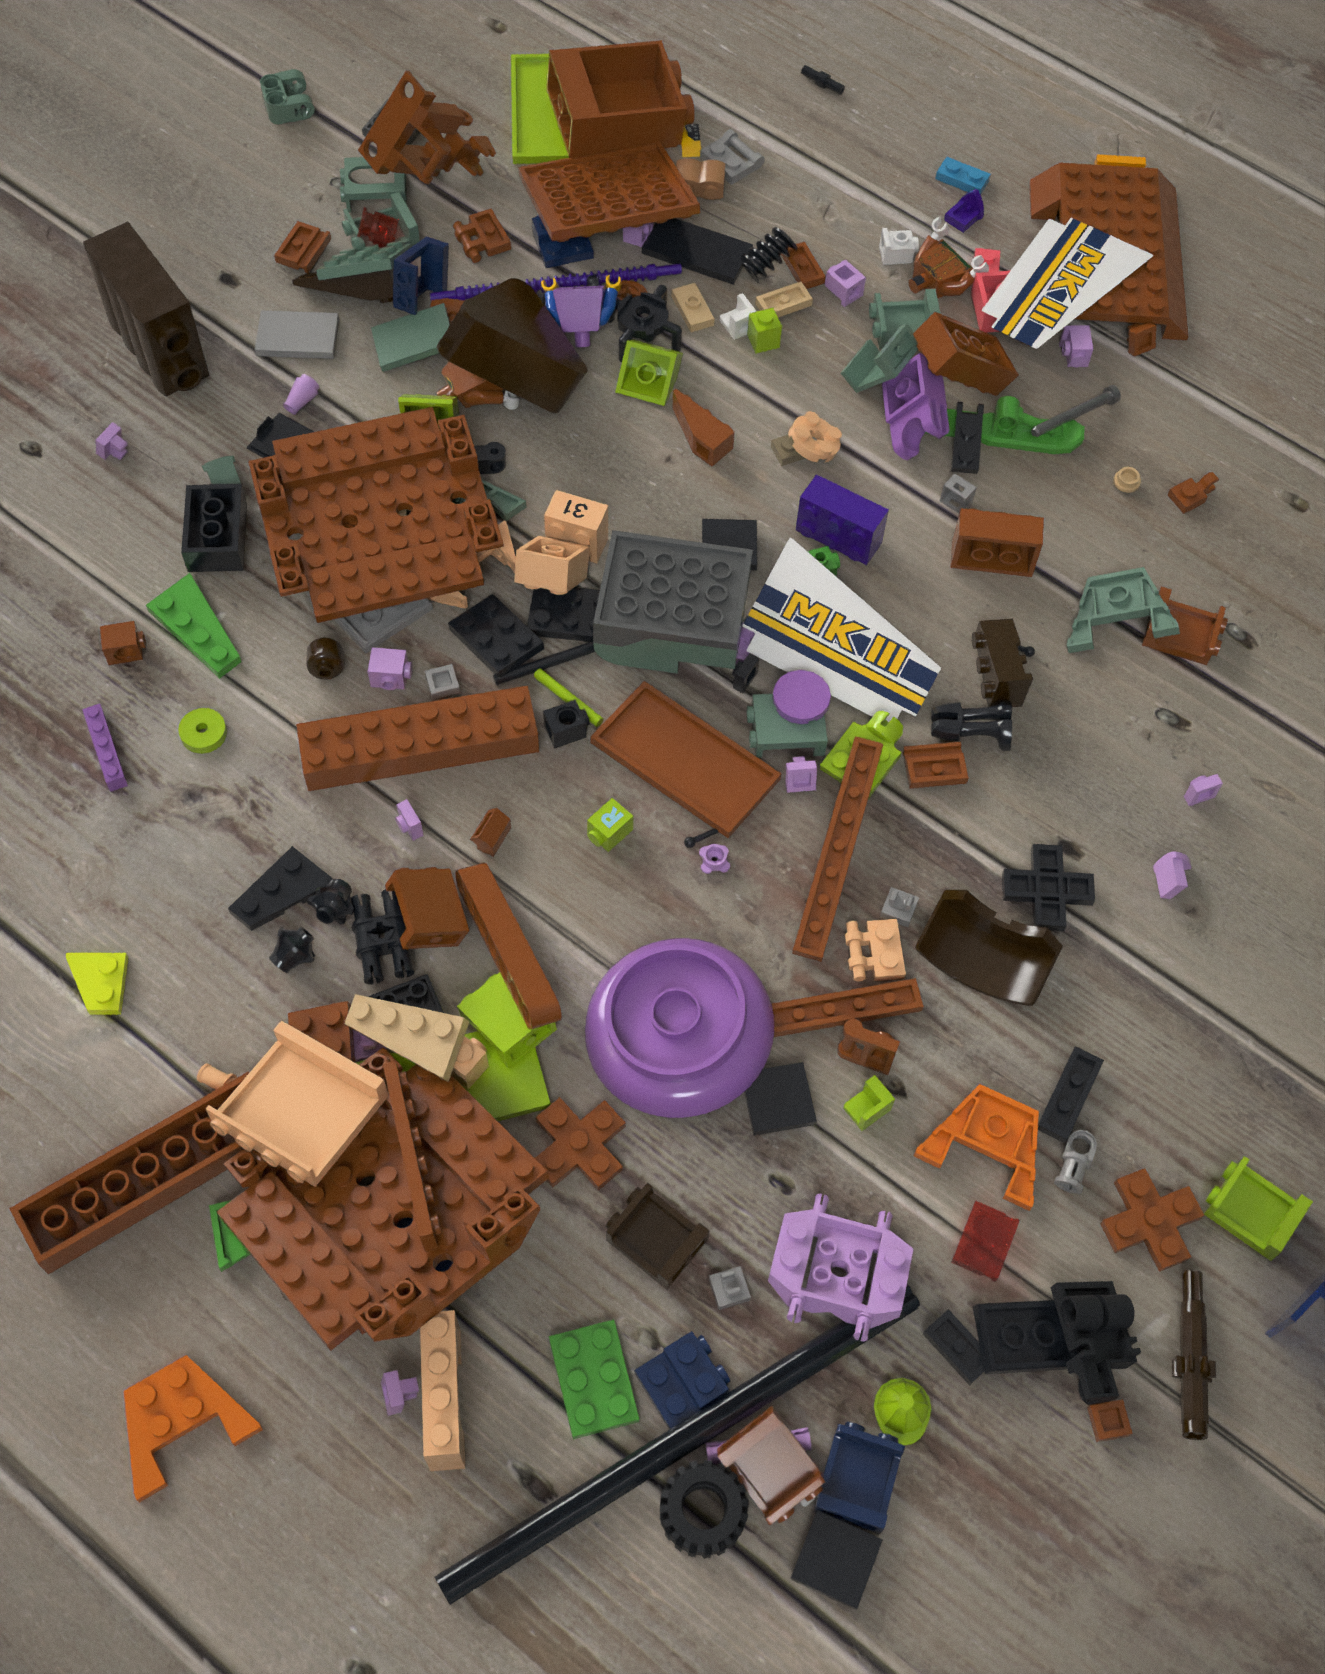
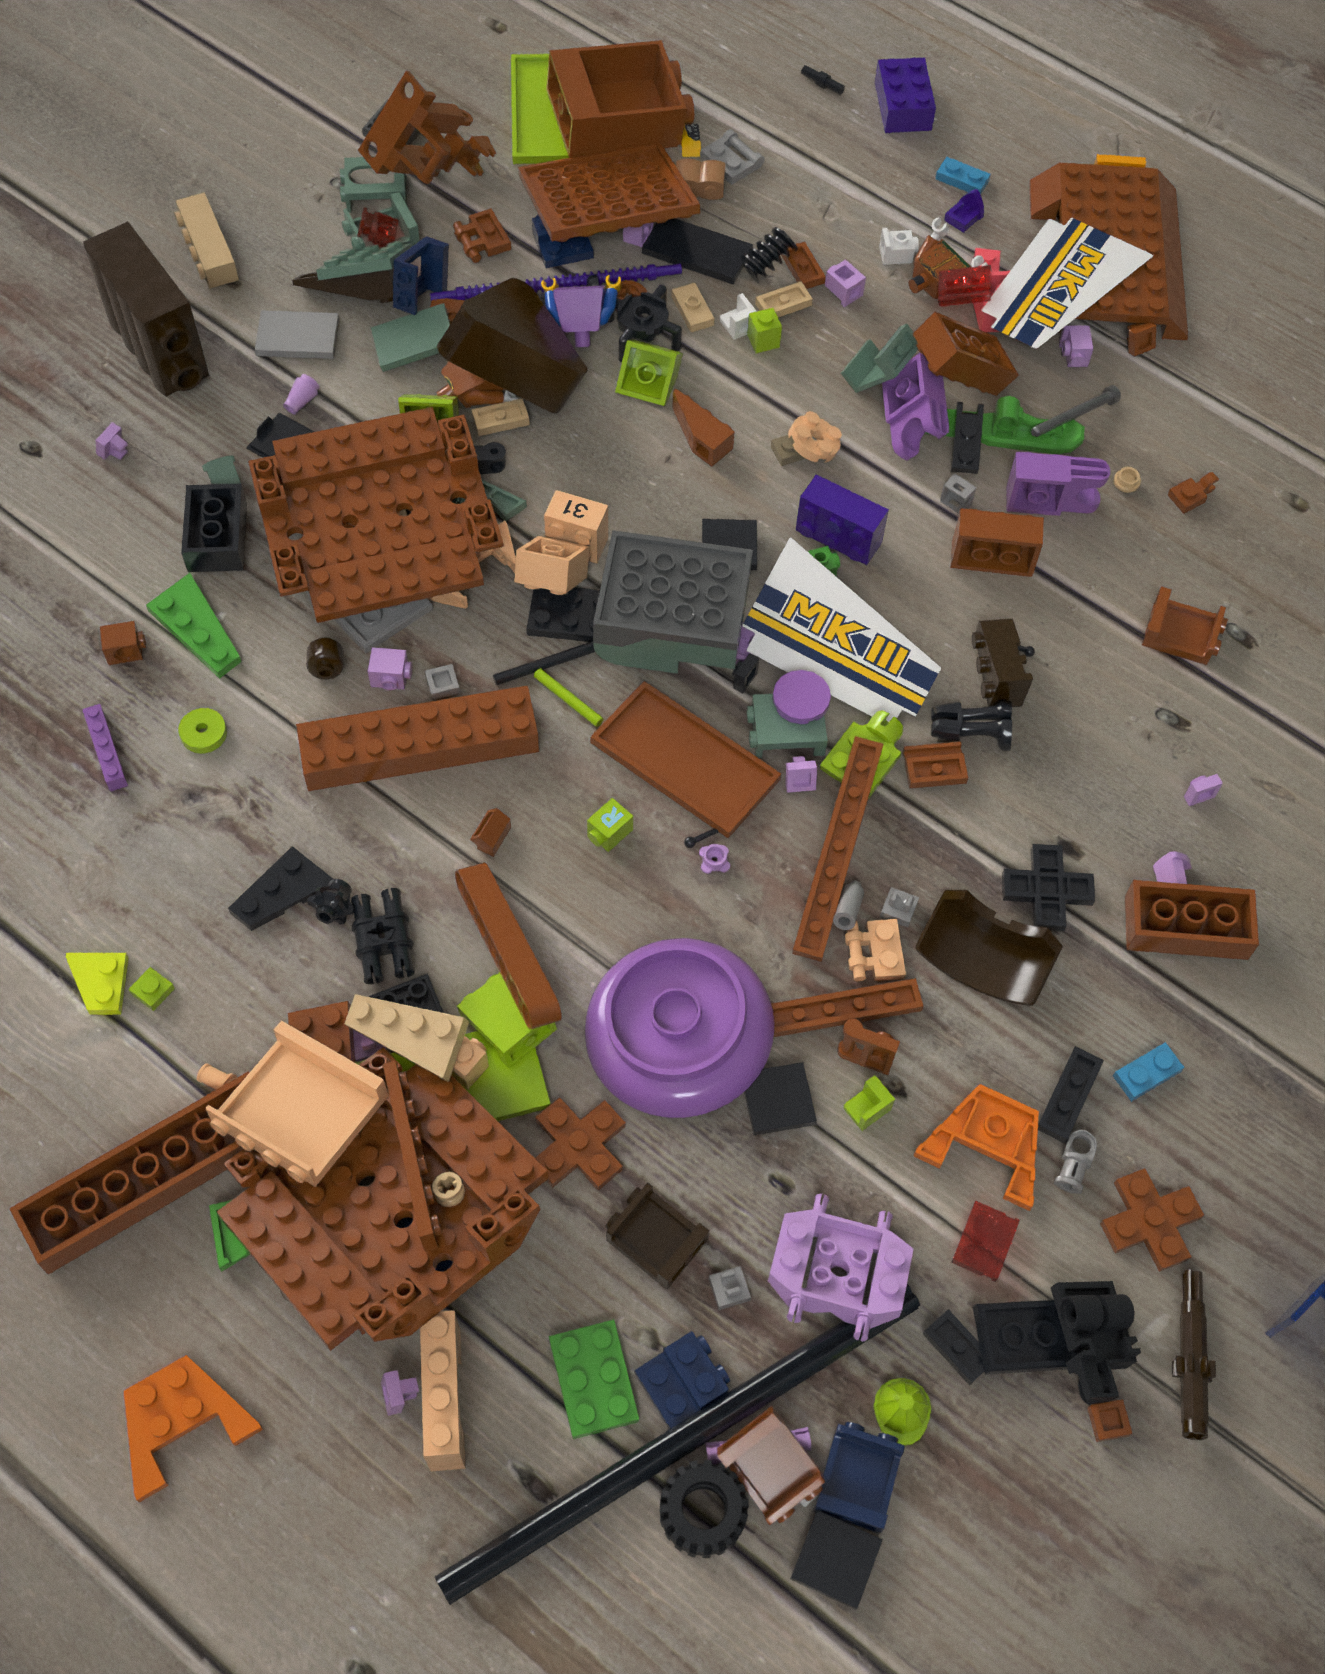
sand green piece [260,69,315,125] -> none
black rock [269,927,315,973] -> none
dark orange plate [274,221,331,273] -> none
dark orange panel [385,867,470,949] -> none
lavender plate [395,799,423,841] -> none
black plate [448,594,544,679] -> none
black brick [543,700,590,749] -> none
sand green panel [869,289,941,349] -> none
sand green wing [1067,567,1180,653] -> none
lime panel [1204,1156,1313,1261] -> none
none -> lime plate [128,967,175,1011]
none -> tan brick [174,192,239,289]
none -> tan bush [432,1172,465,1207]
none -> tan plate [471,398,530,436]
none -> light grey cylinder [833,880,864,930]
none -> dark purple brick [875,57,936,133]
none -> clear red plate [938,265,992,307]
none -> medium lavender brick [1006,452,1110,516]
none -> dark azure plate [1113,1042,1185,1102]
none -> dark orange brick [1125,880,1259,960]

